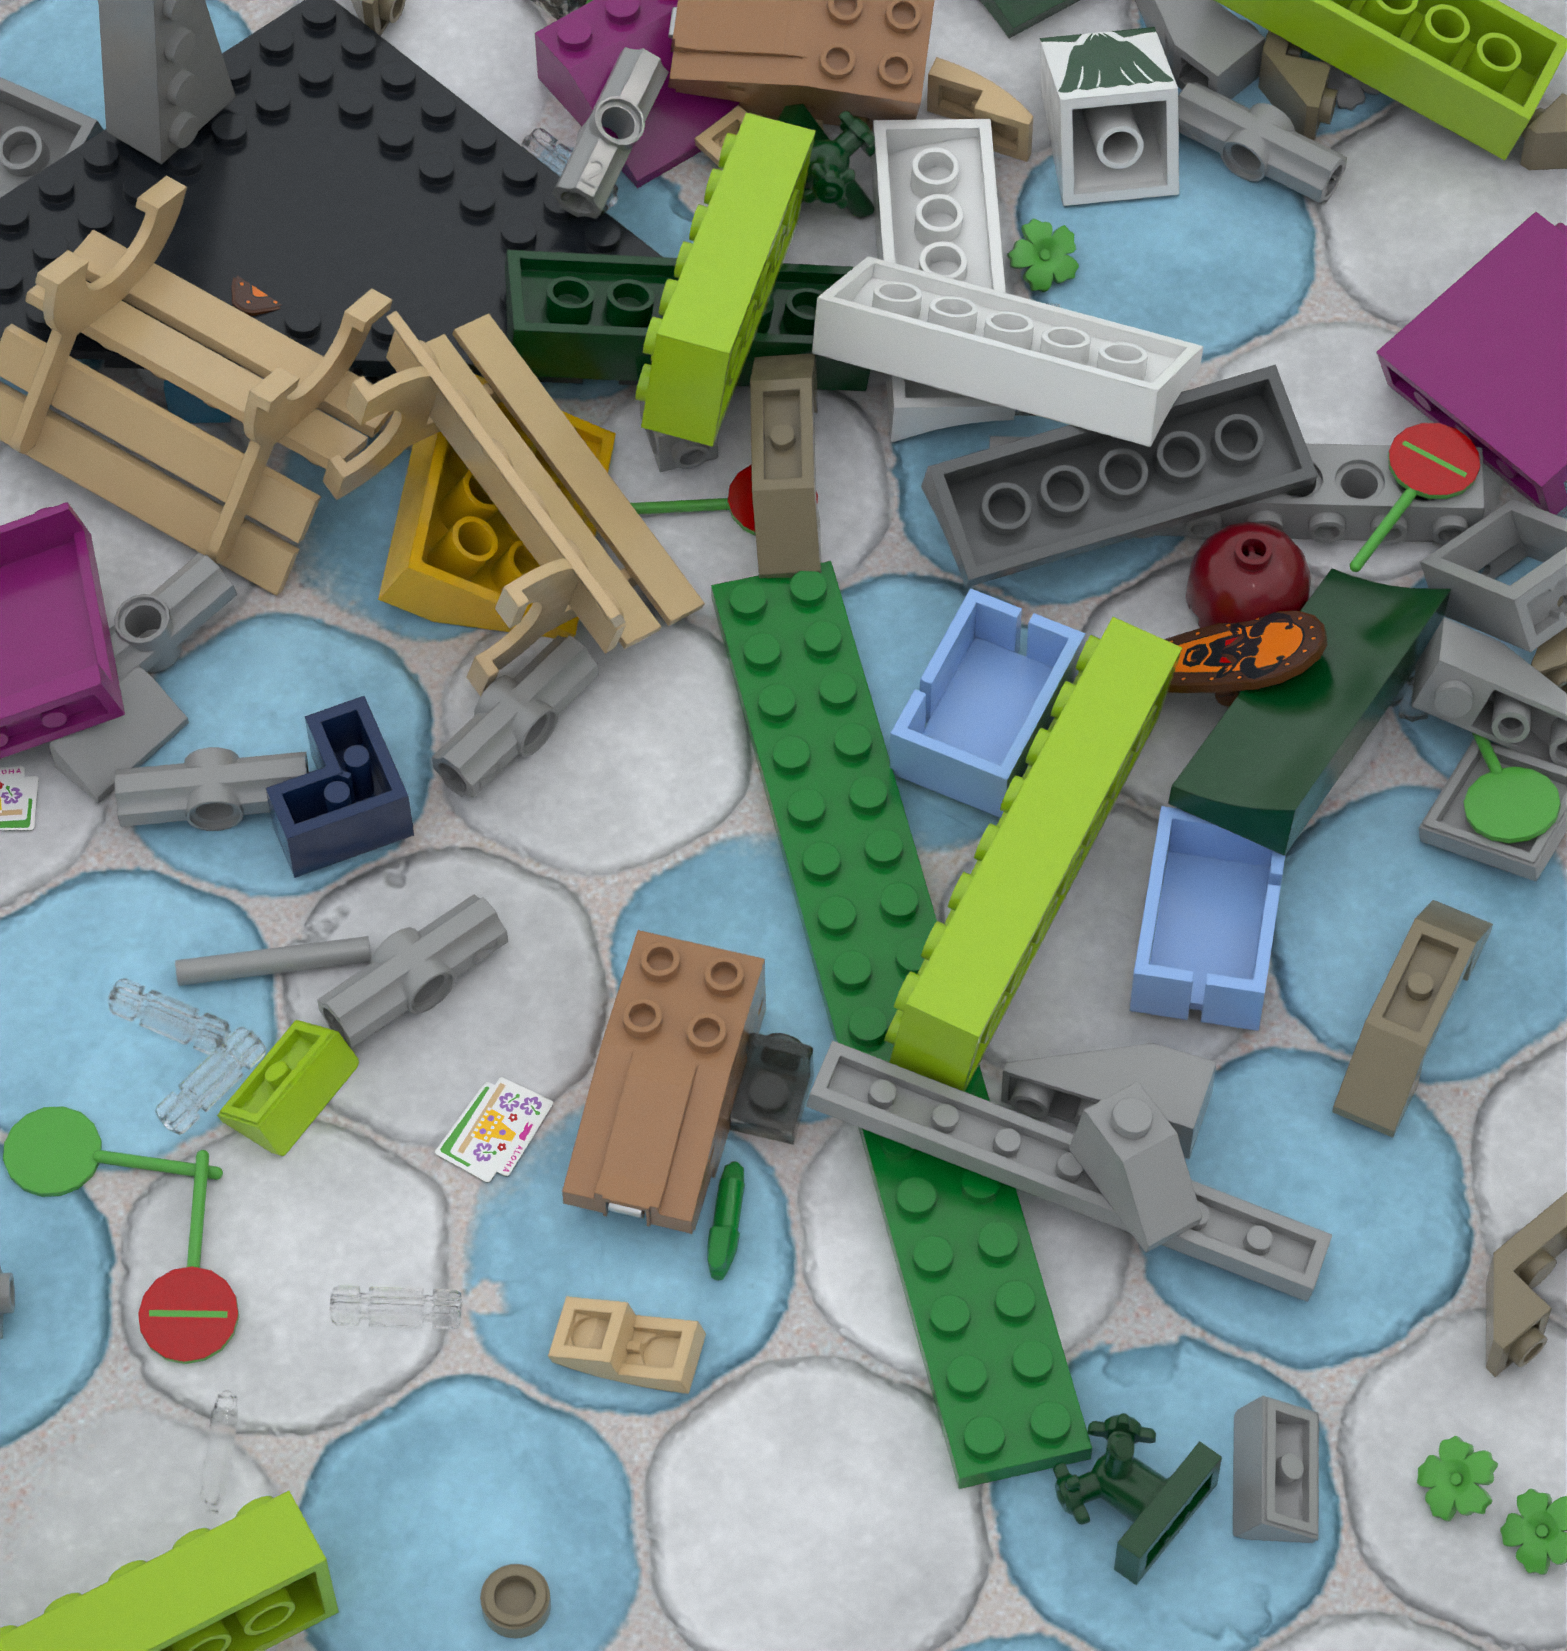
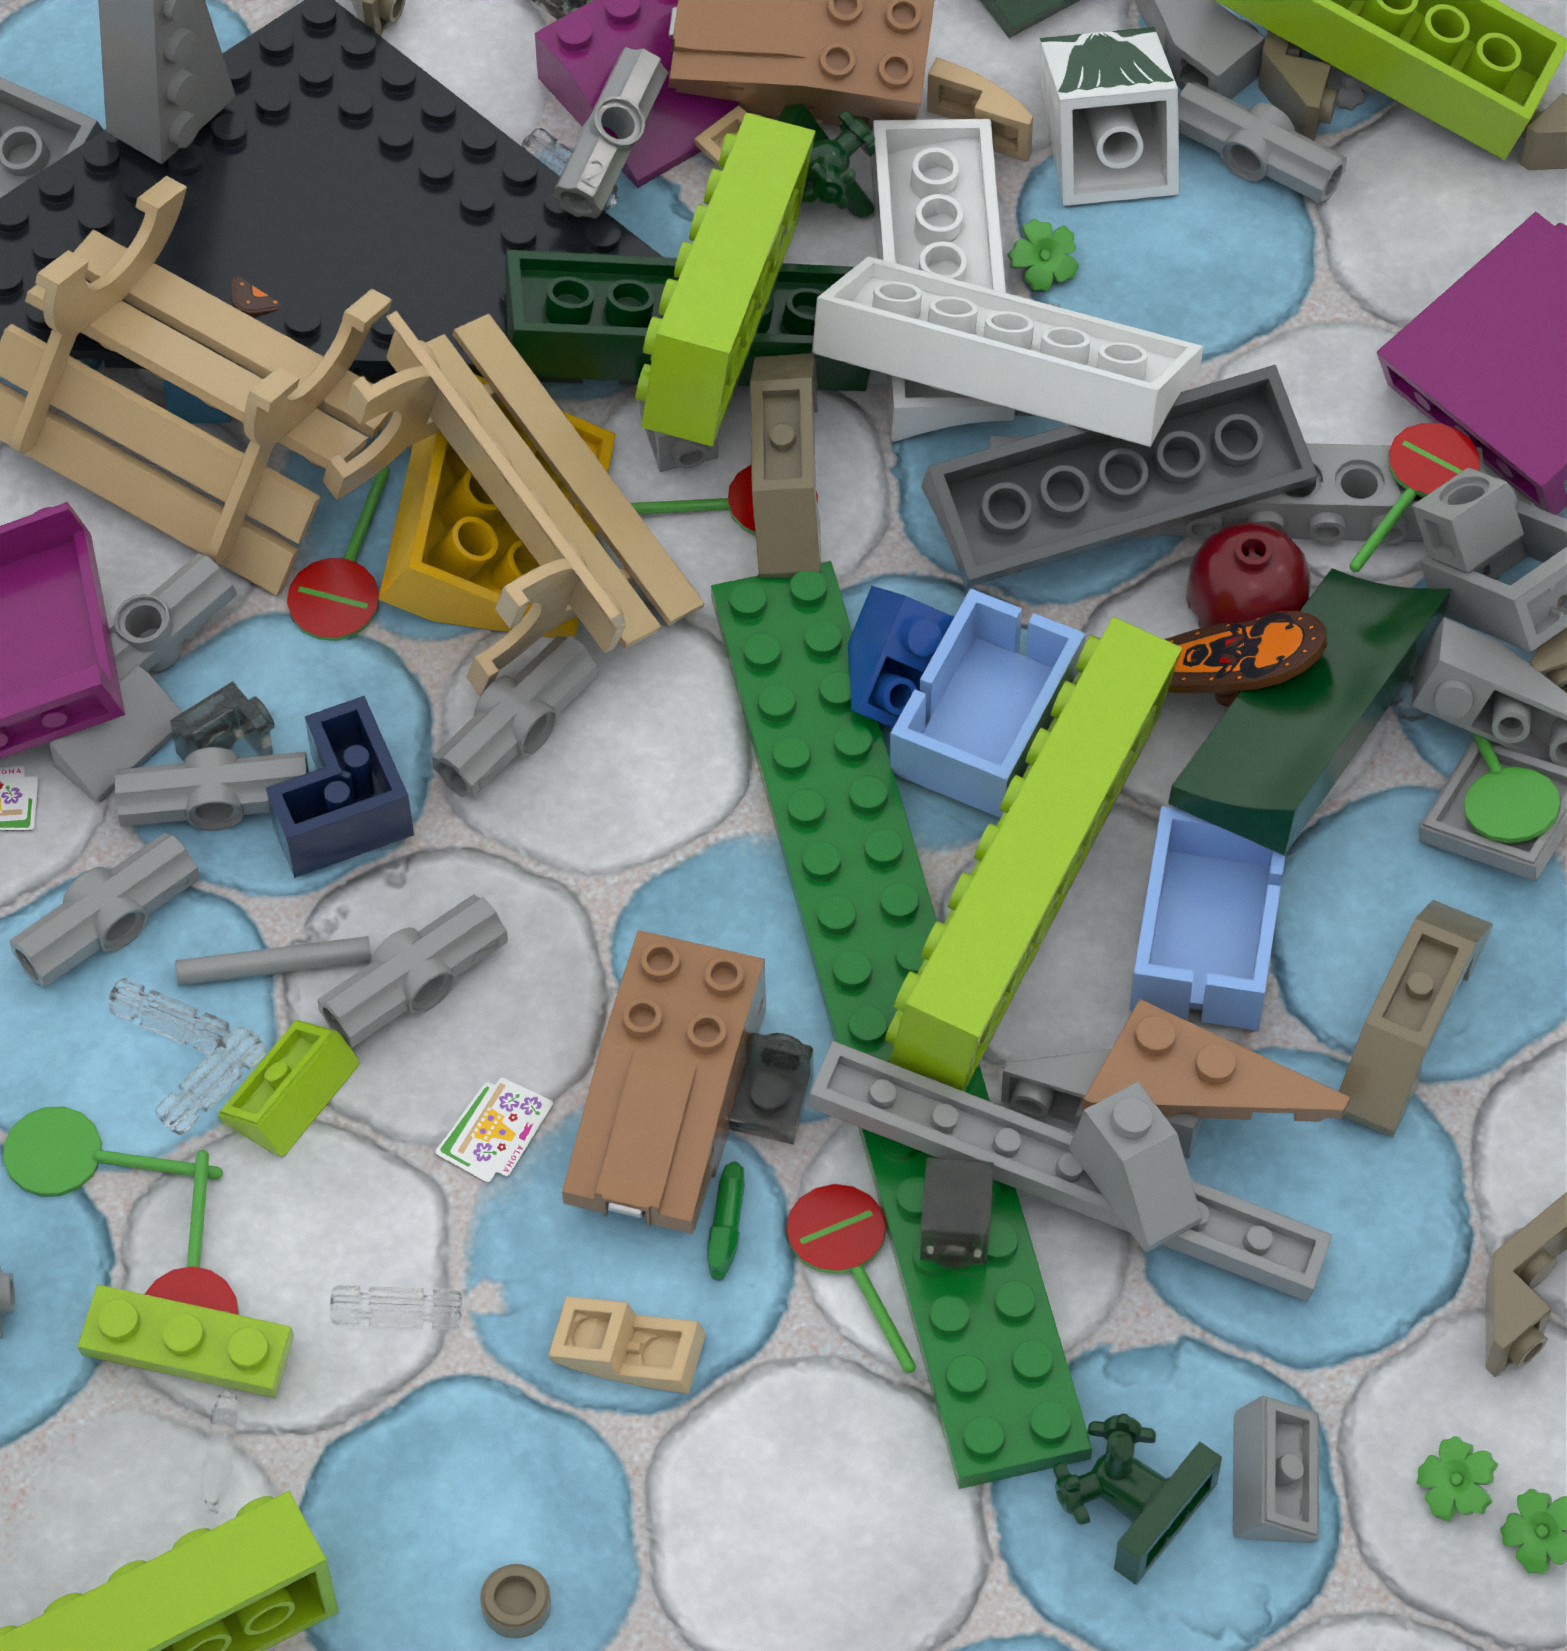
none -> light grey piece [9,832,200,988]
none -> lime plate [77,1284,294,1398]
none -> clear smoke bracket [170,681,275,761]
none -> red piece [287,466,390,641]
none -> red piece [786,1184,916,1373]
none -> blue slope [848,585,954,728]
none -> clear smoke brick [920,1157,994,1269]
none -> medium nougat wing [1082,999,1350,1122]
none -> light grey brick [1412,467,1524,573]

